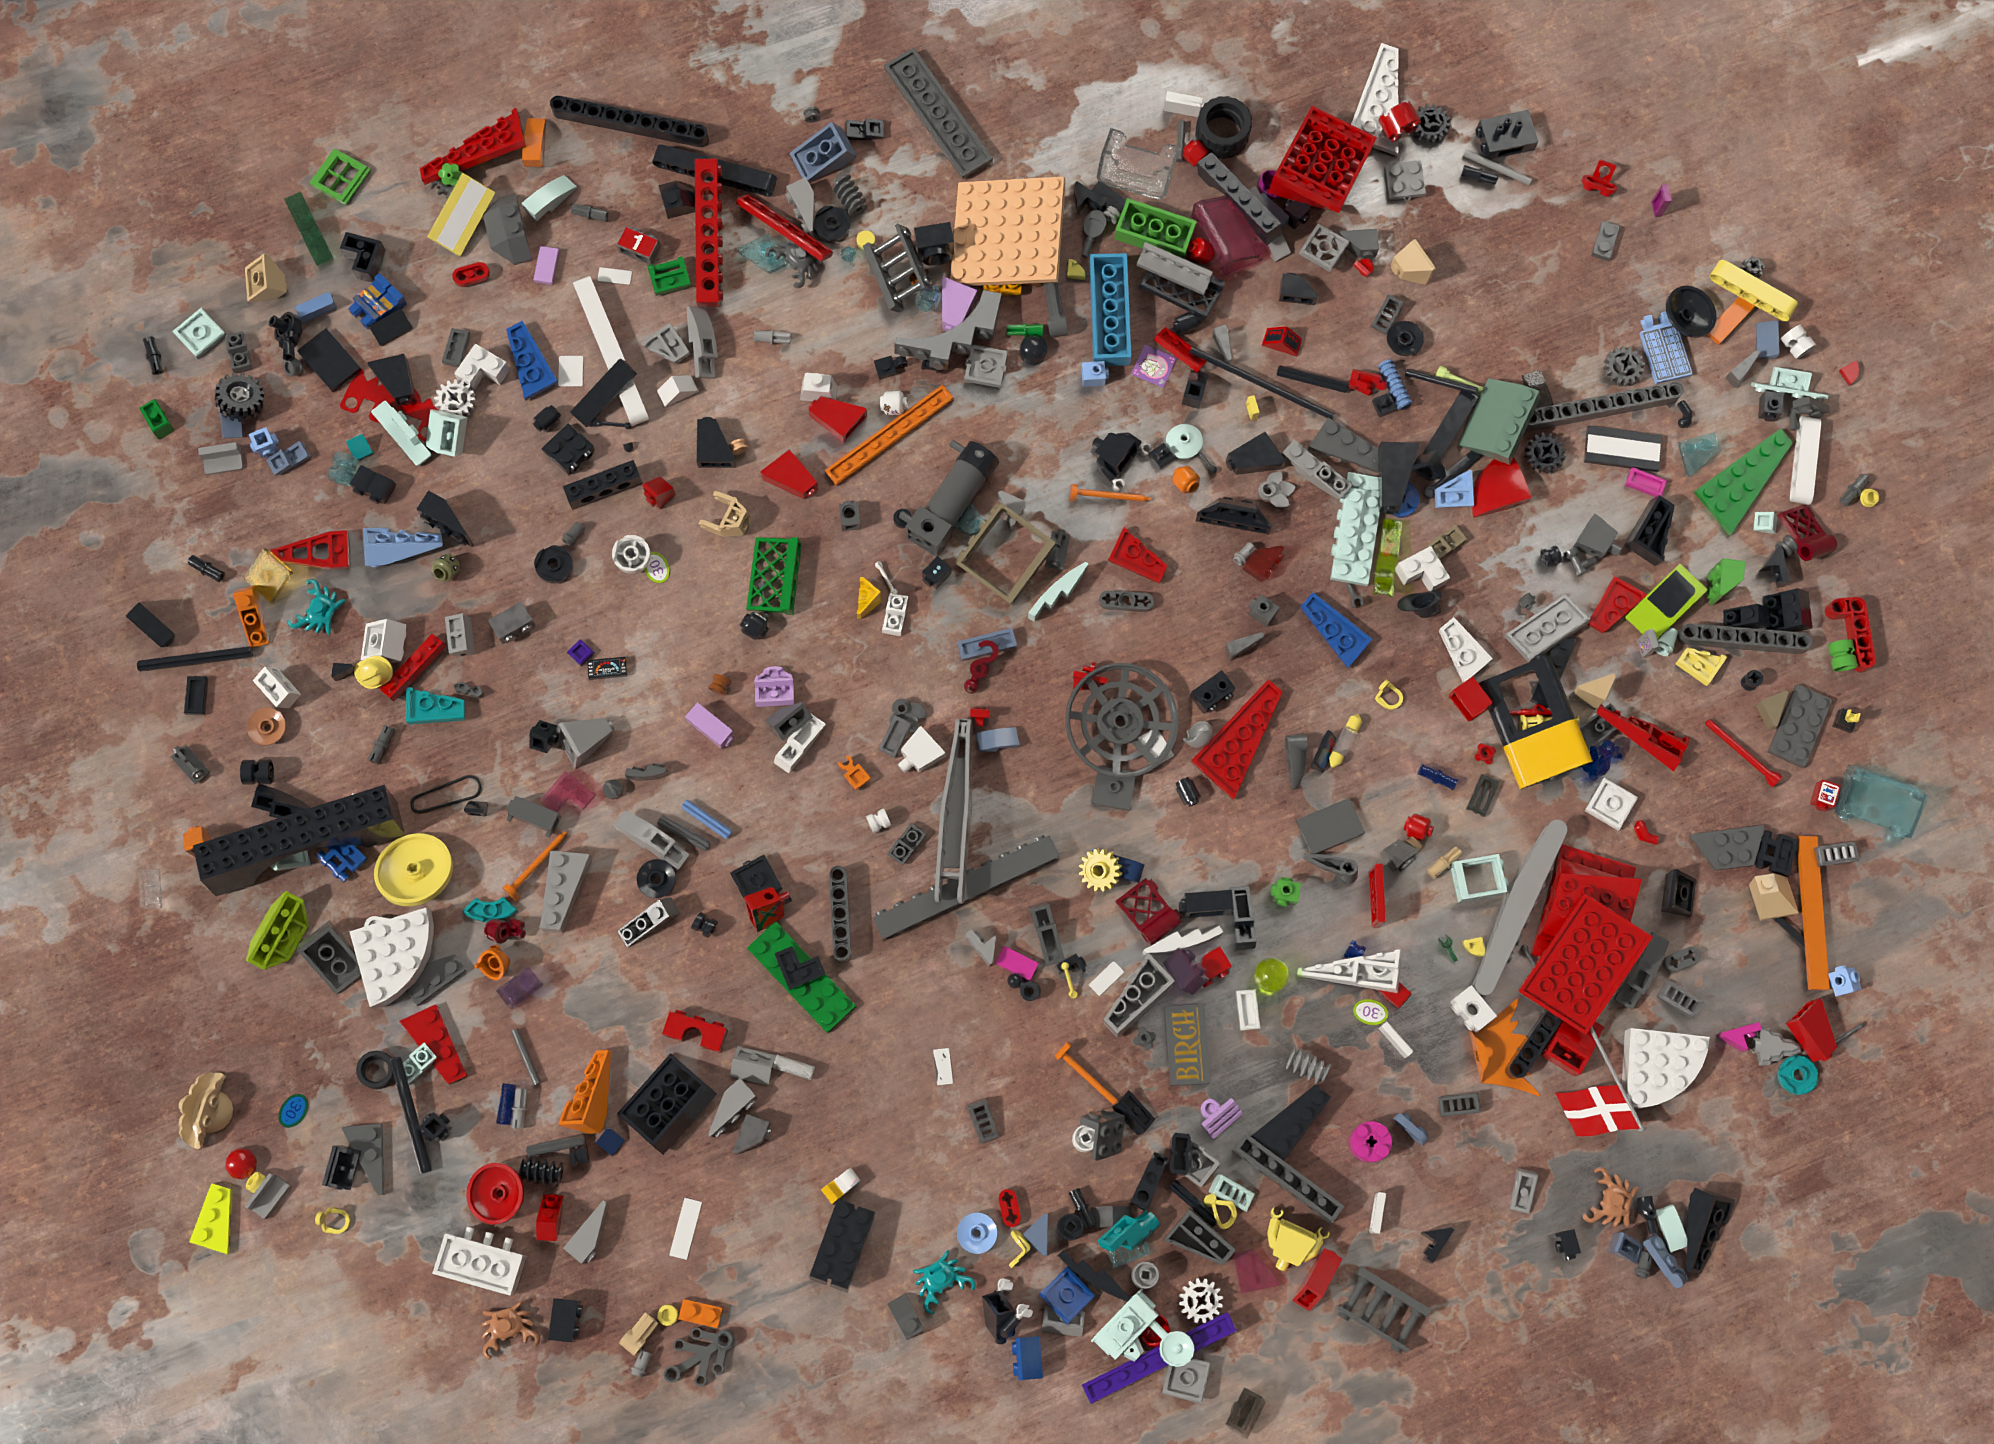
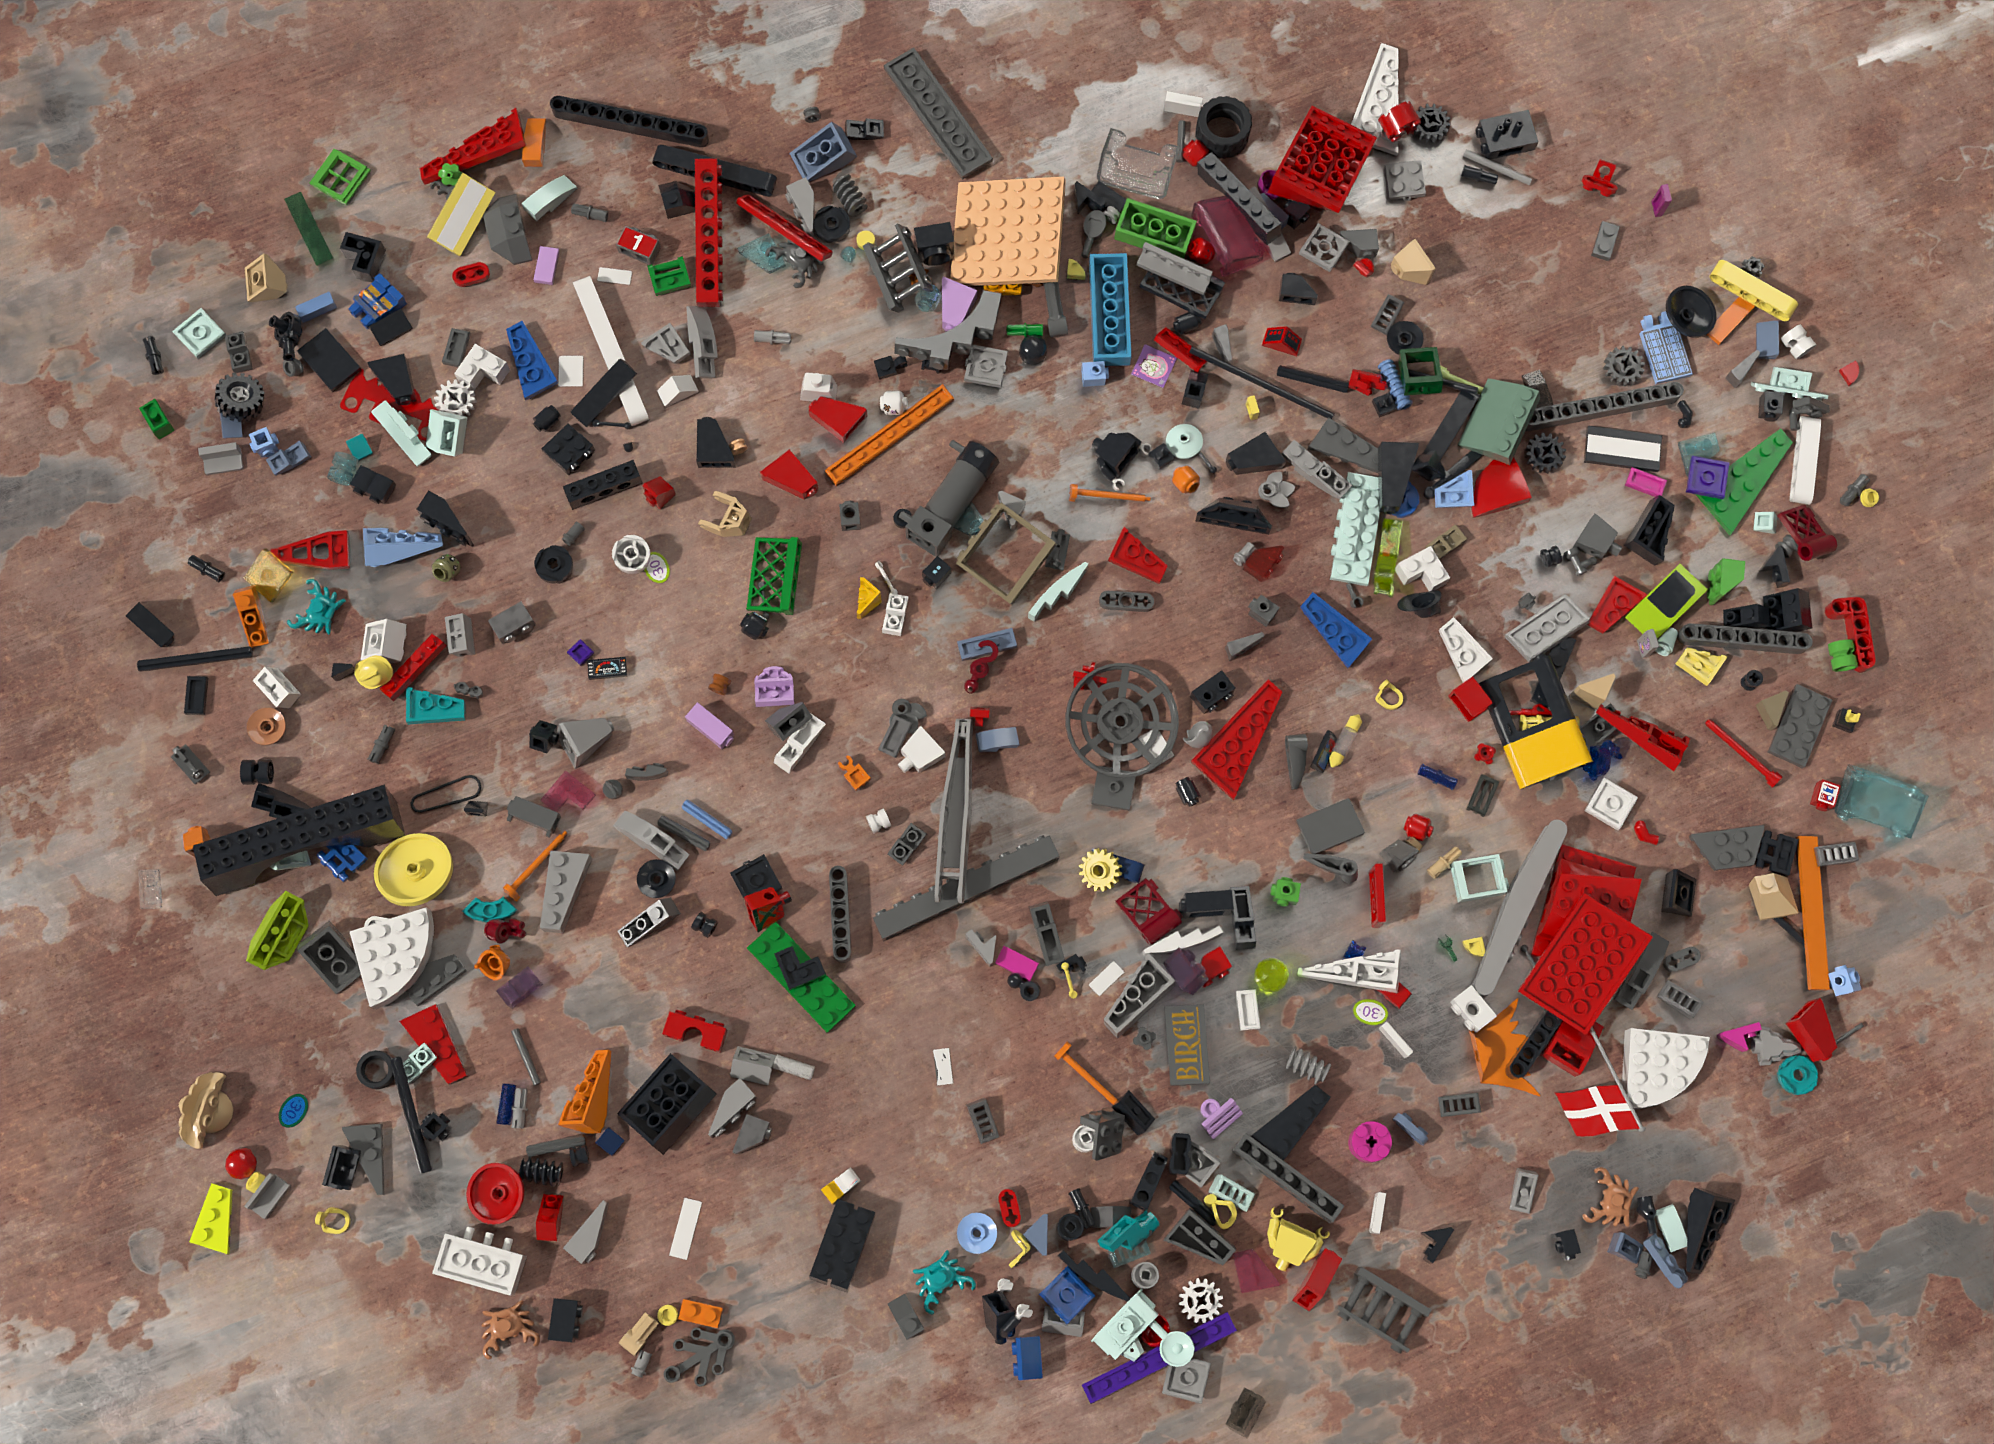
none -> dark green window [1398,347,1443,396]
none -> dark purple tile [1686,456,1729,499]

